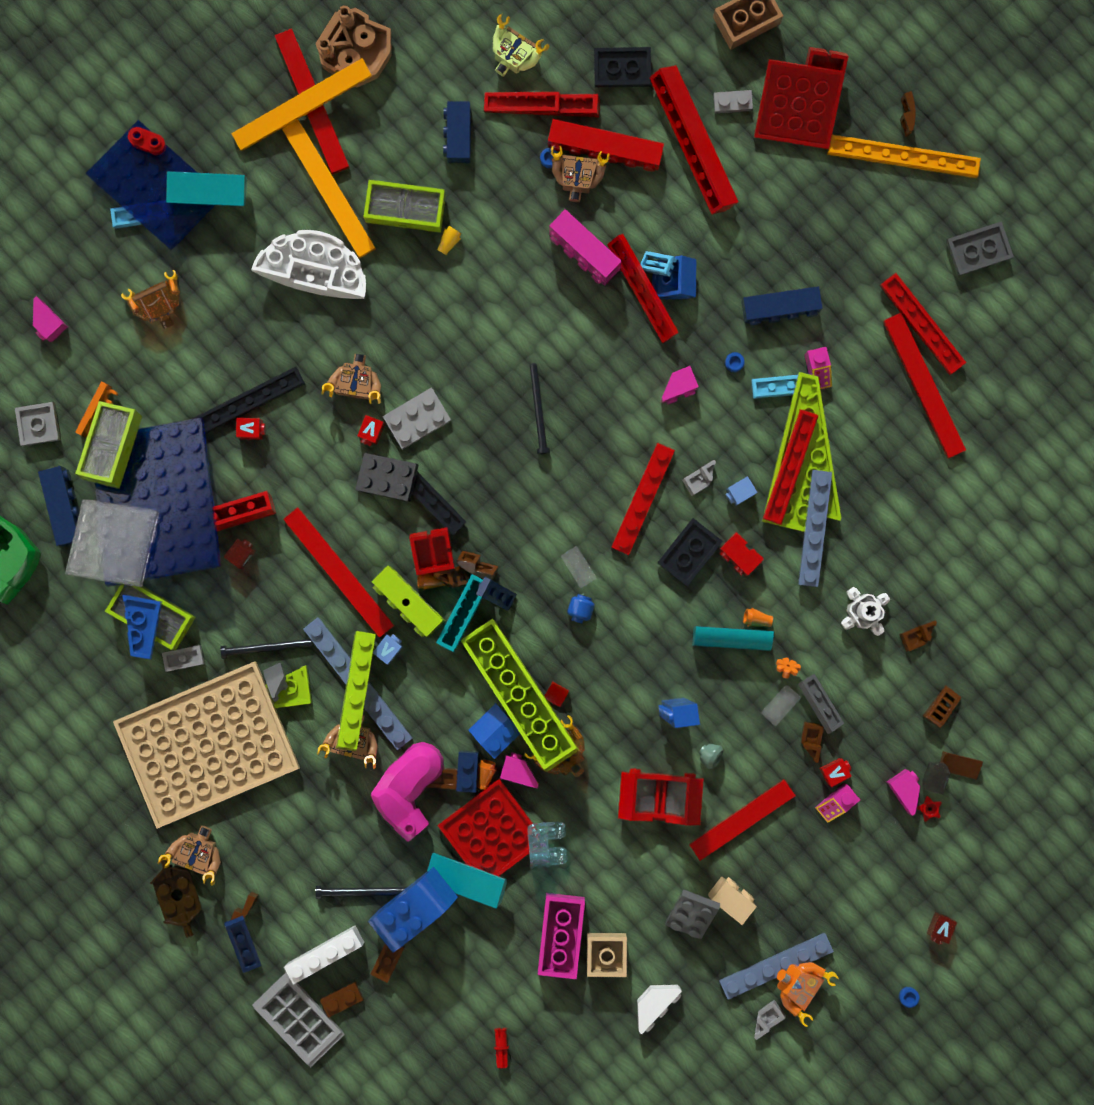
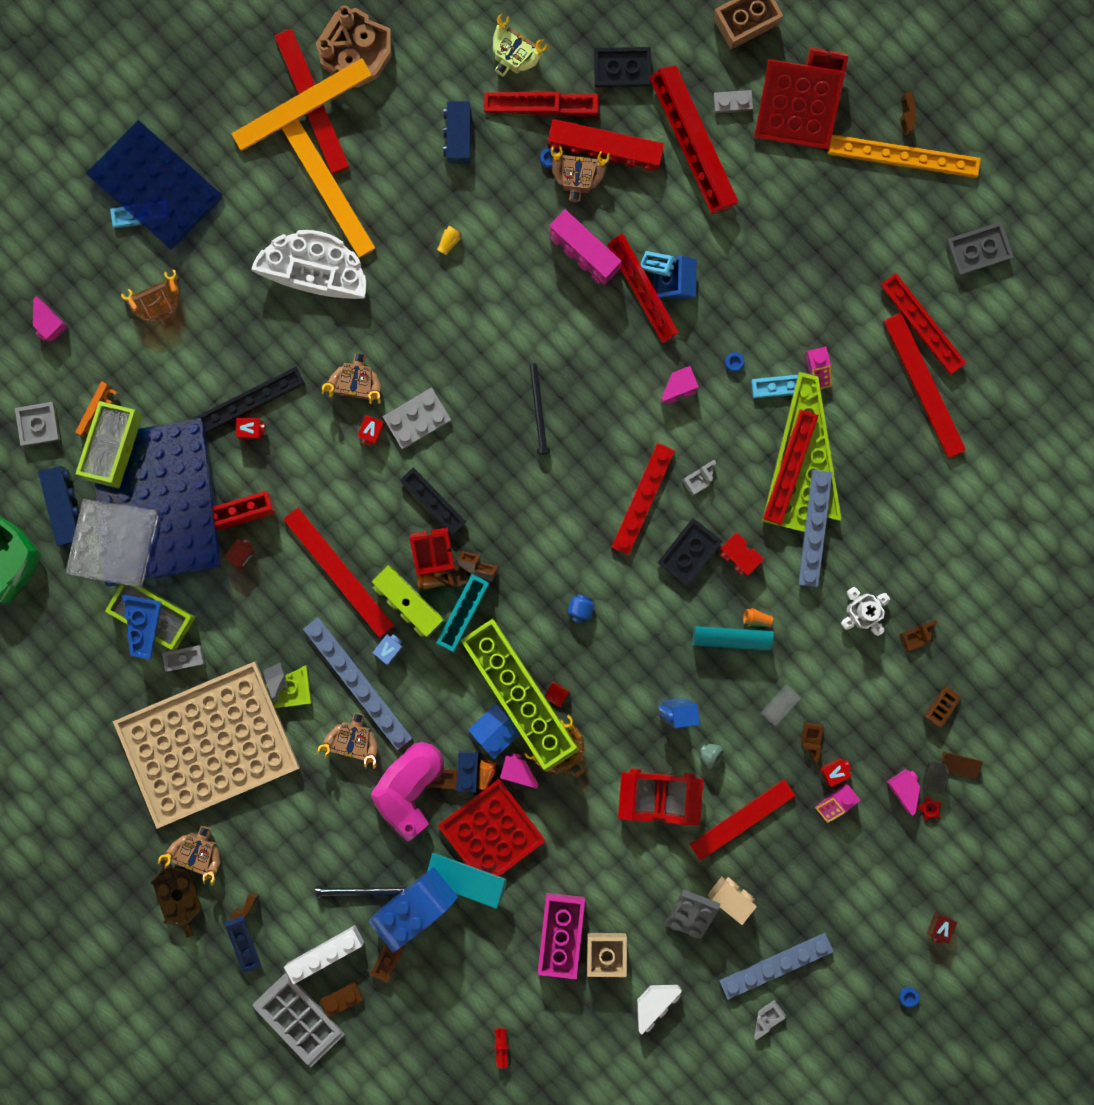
red plate [128,127,166,155] -> none
teal brick [166,171,247,206] -> none
black bar [220,639,314,659] -> none
lime brick [336,631,376,751] -> none
black plate [355,453,419,502] -> none
brick [364,180,446,233] -> none
dark blue plate [476,577,517,611] -> none
clear light blue piece [528,822,568,869] -> none
clear plate [560,546,597,589] -> none
medium blue brick [726,476,758,506] -> none
dark blue brick [741,286,823,325] -> none
orange plant [776,658,801,679] -> none
orange torso [777,962,839,1027] -> none
dark grey plate [798,674,844,734] -> none

